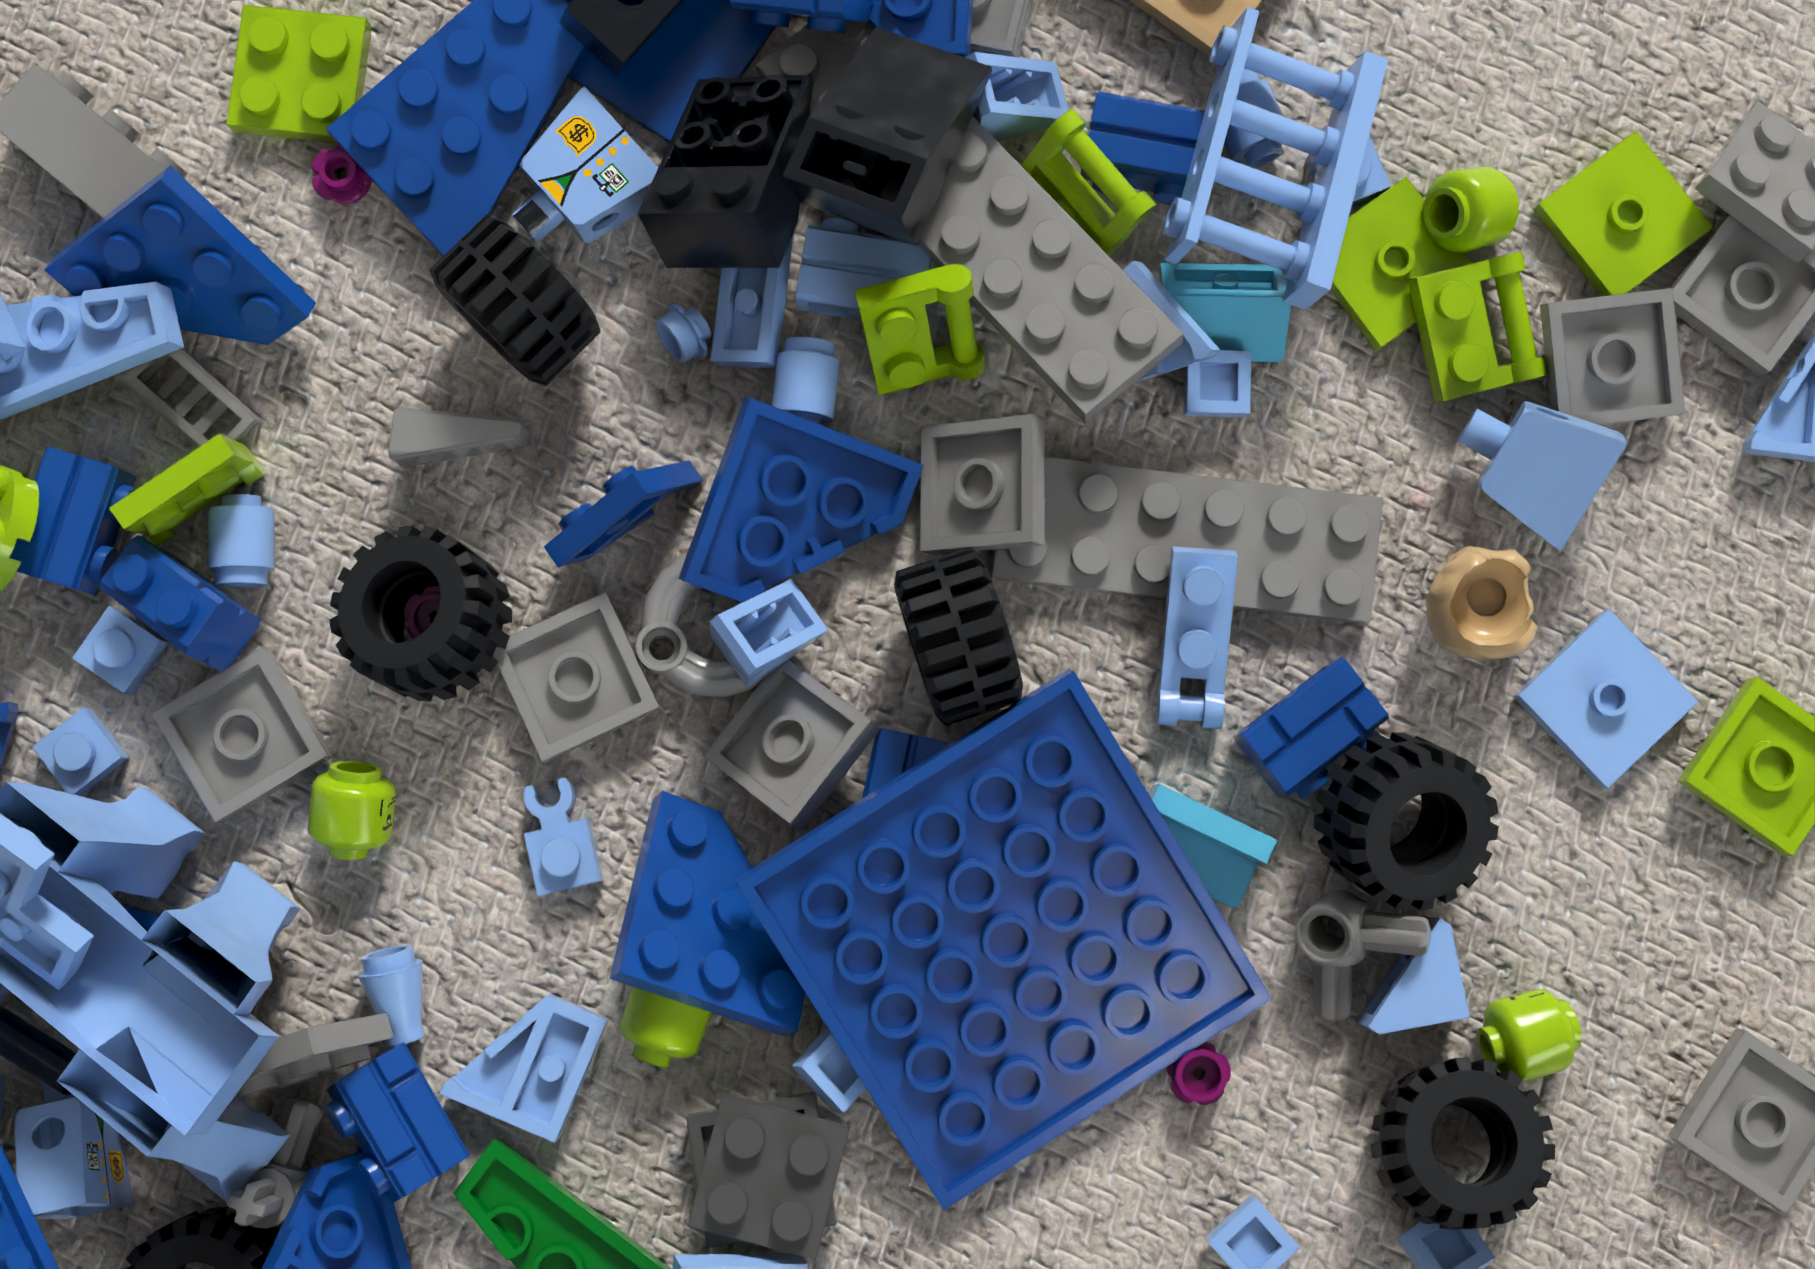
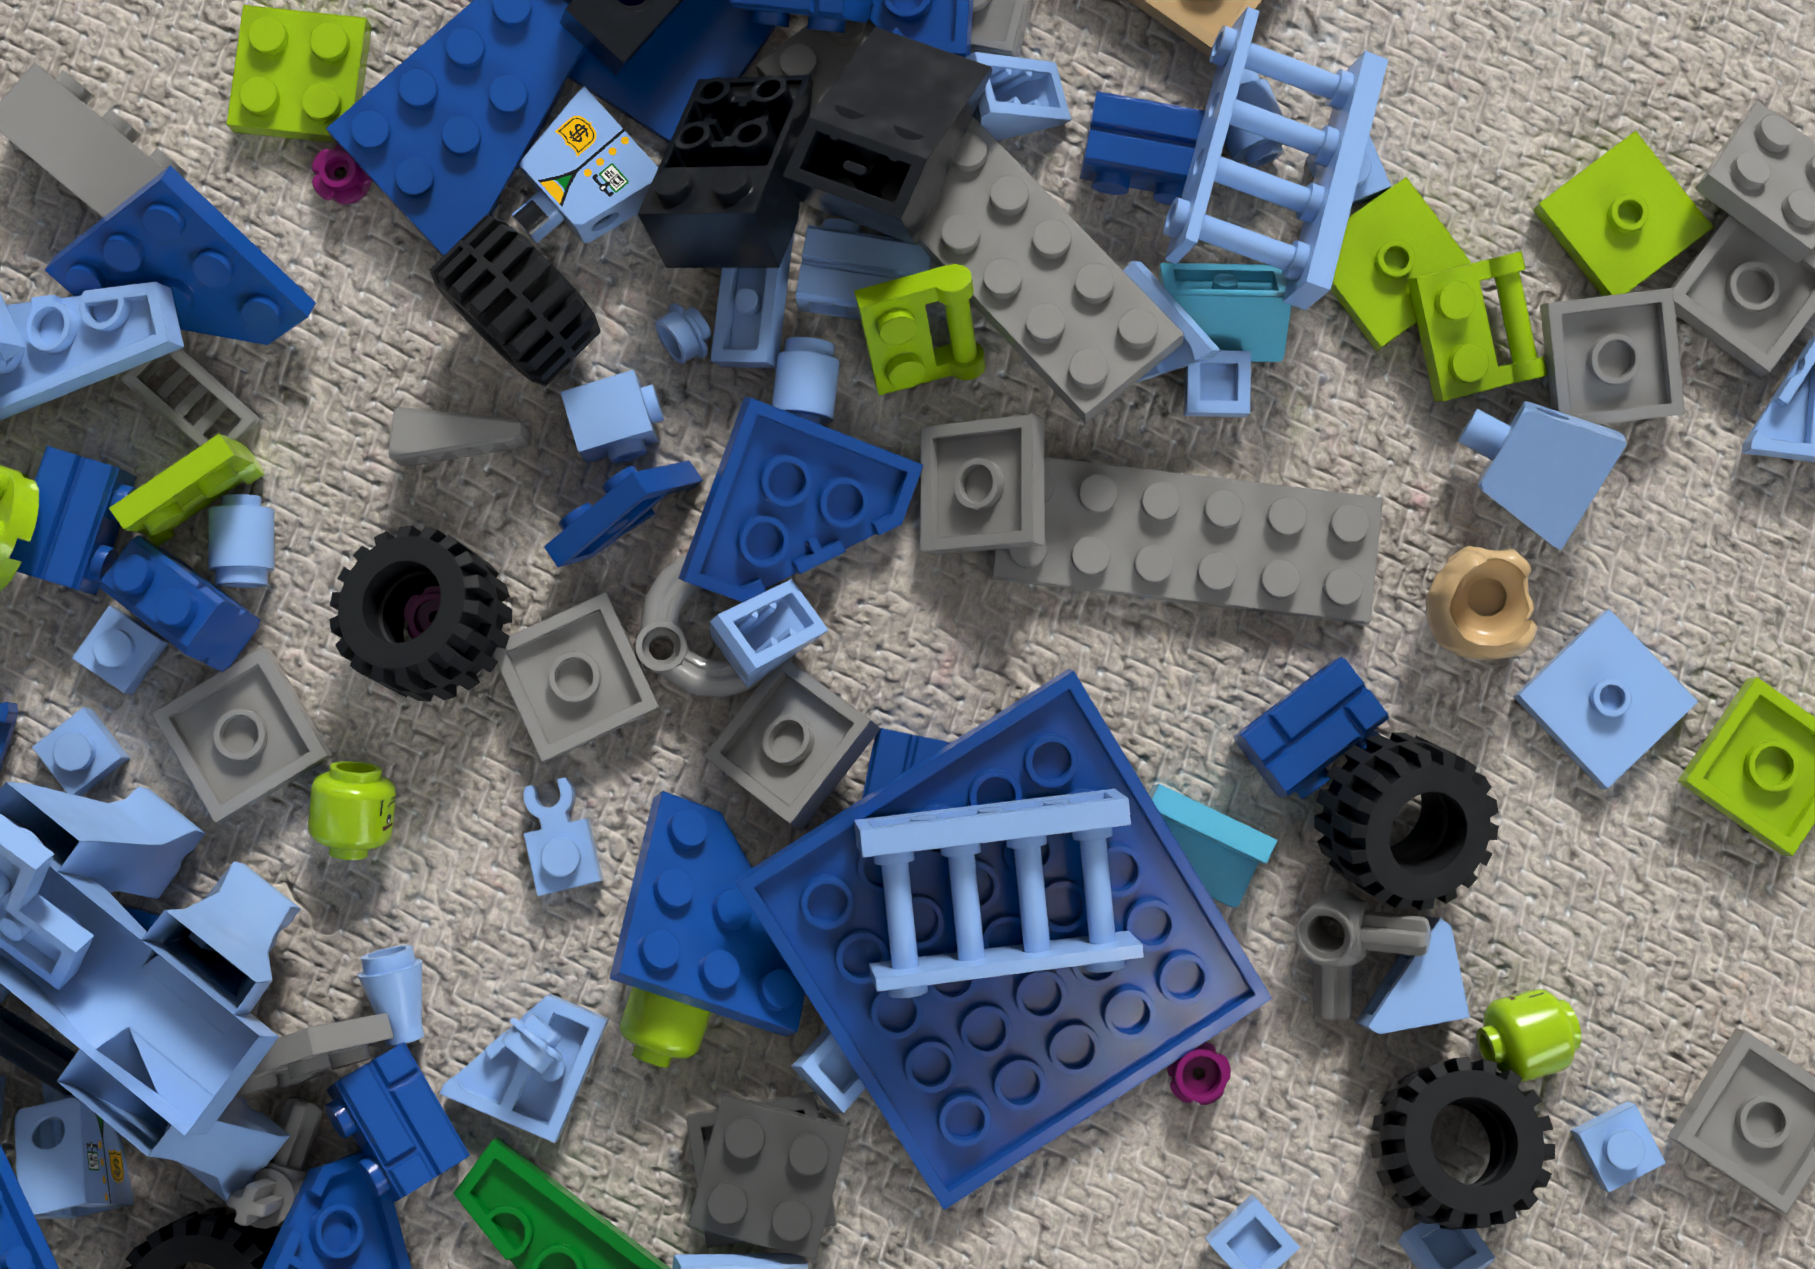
black tyre [894,547,1023,726] -> none
lime plate [1021,109,1157,257] -> none
light blue plate [1156,546,1238,729] -> none
lime head [1423,167,1519,252] -> none
none -> light blue plate [502,1013,563,1074]
none -> light blue brick [560,370,664,463]
none -> light blue fence [854,789,1144,998]
none -> light blue plate [1571,1101,1666,1192]

